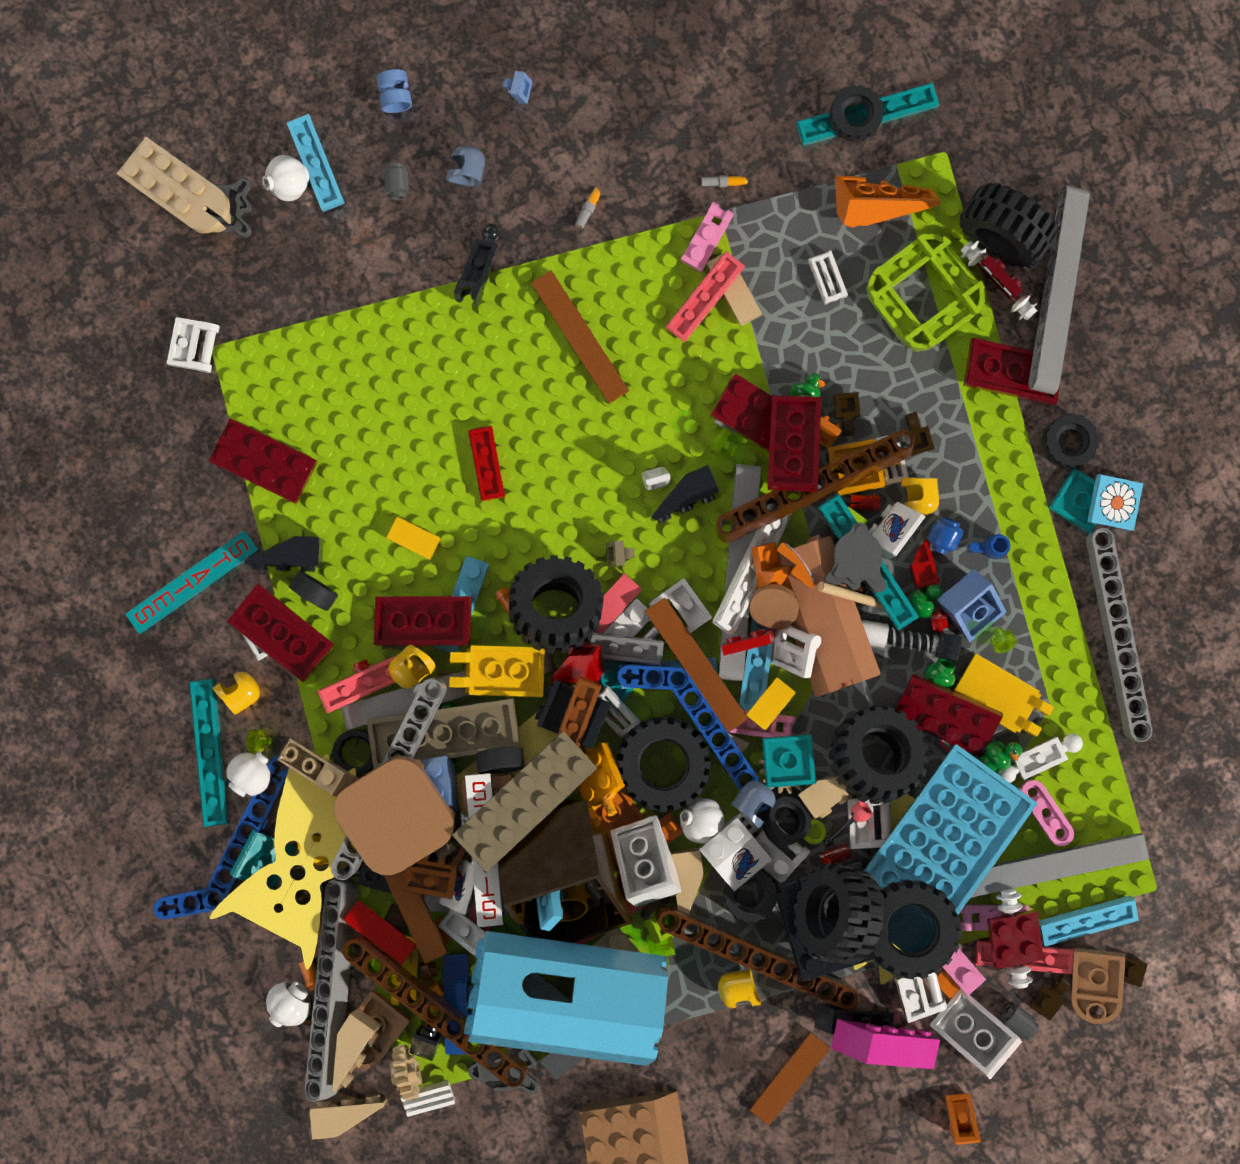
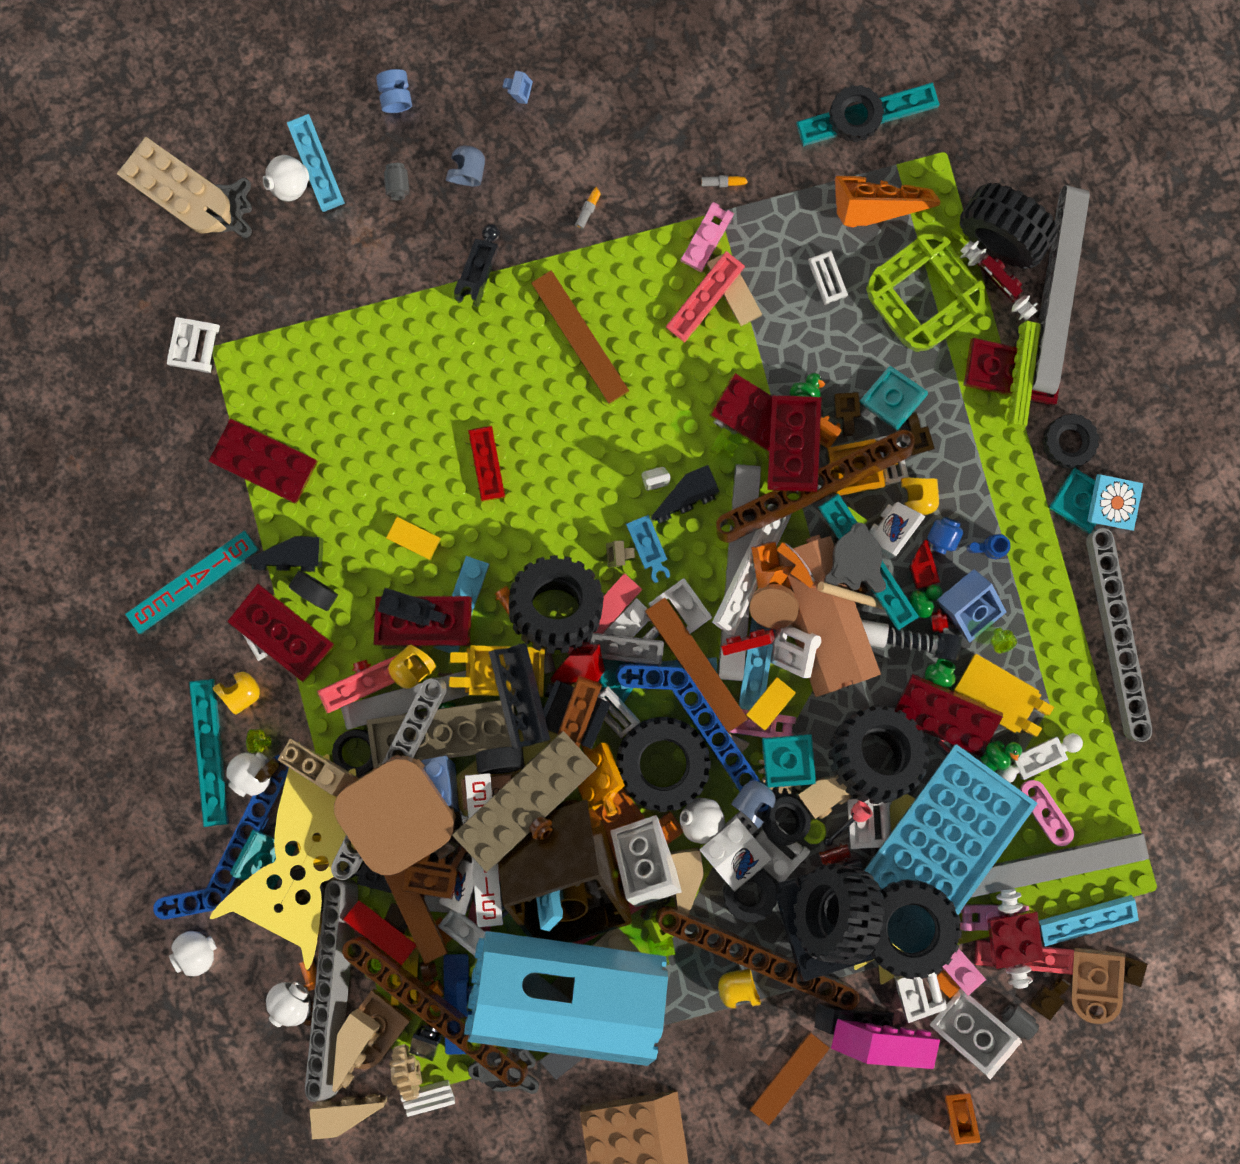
red pin [850,493,880,512] -> none
none -> white plant [169,931,217,976]
none -> dark brown tile [254,757,281,783]
none -> black hinge [377,588,446,626]
none -> black fence [489,643,550,749]
none -> reddish brown plate [529,816,552,840]
none -> dark azure plate [626,515,670,583]
none -> teal tile [859,366,928,430]
none -> lime piece [1006,321,1041,429]

